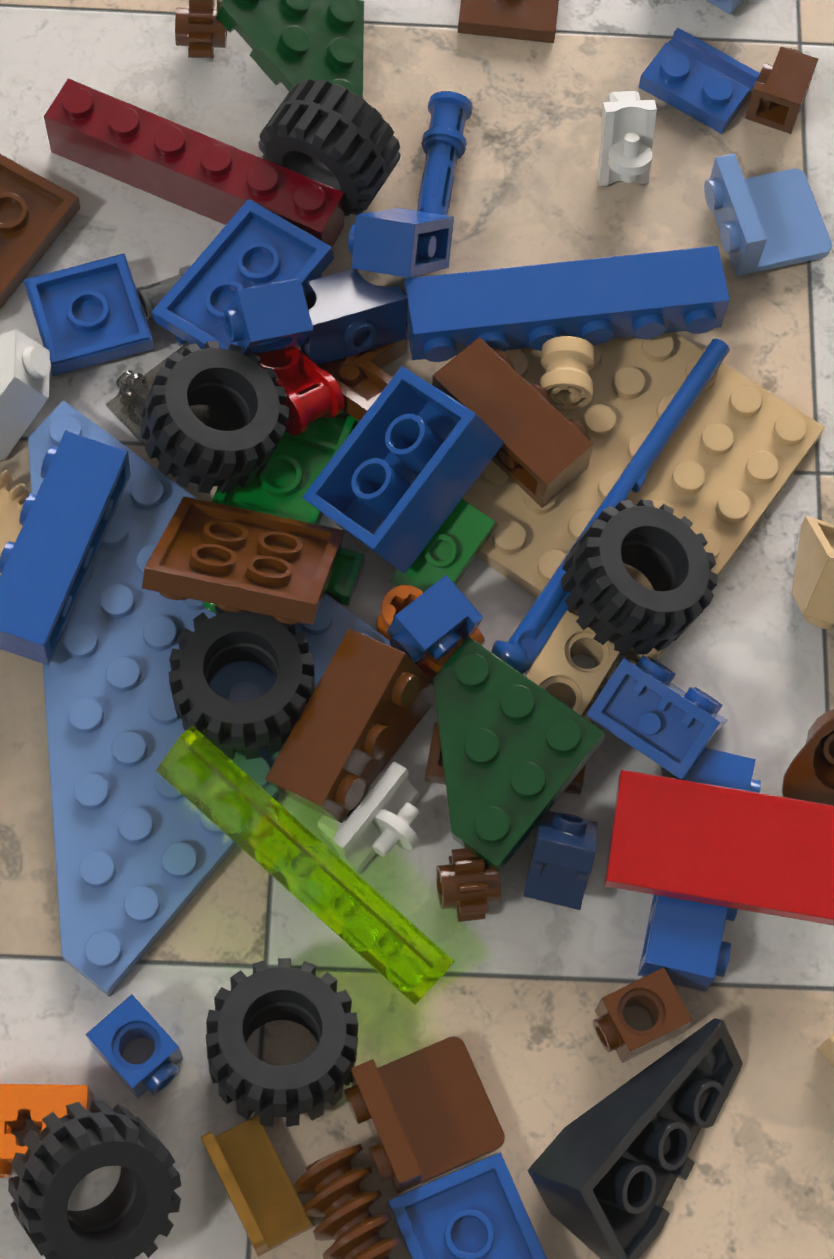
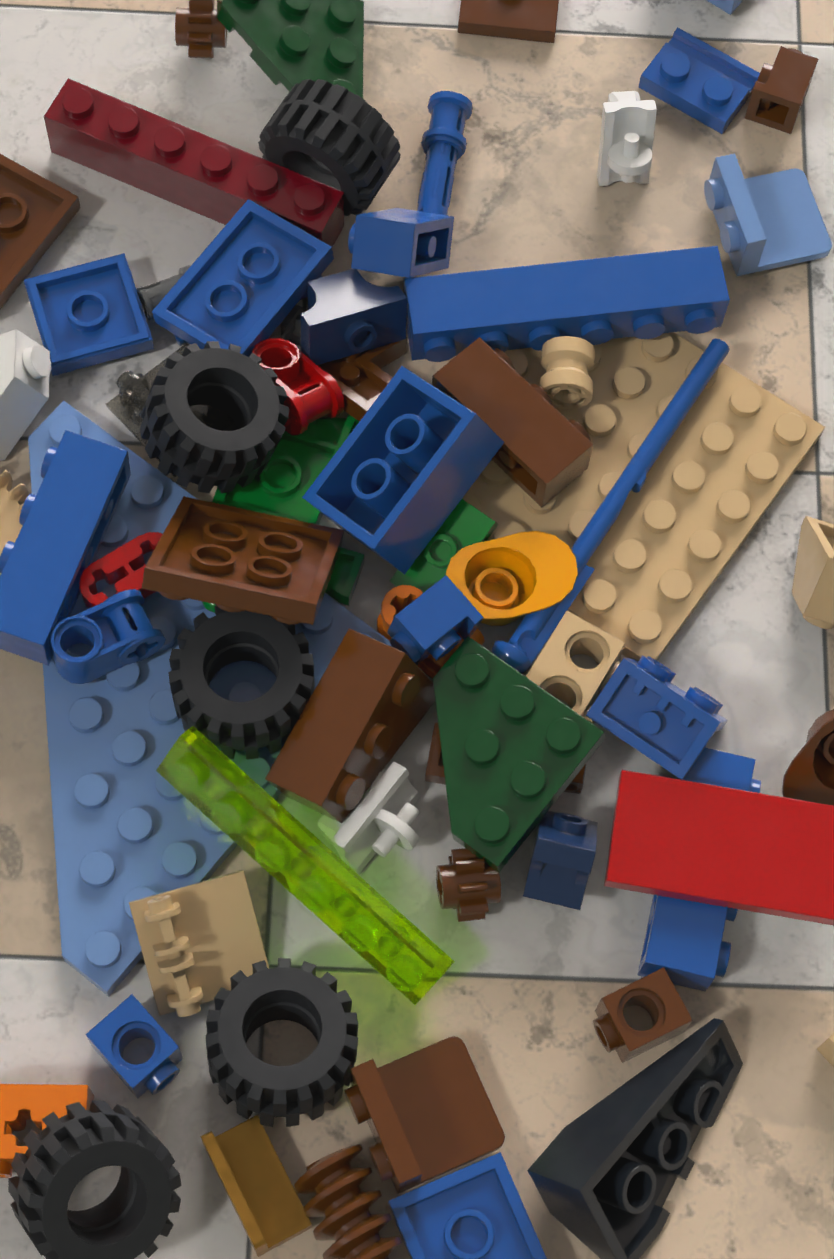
blue brick [224,278,314,356] -> none
black tyre [561,499,718,655] -> none
none -> blue piece [51,589,166,684]
none -> red beam [79,532,163,609]
none -> tan hinge [129,870,269,1017]
none -> light orange piece [445,531,578,626]

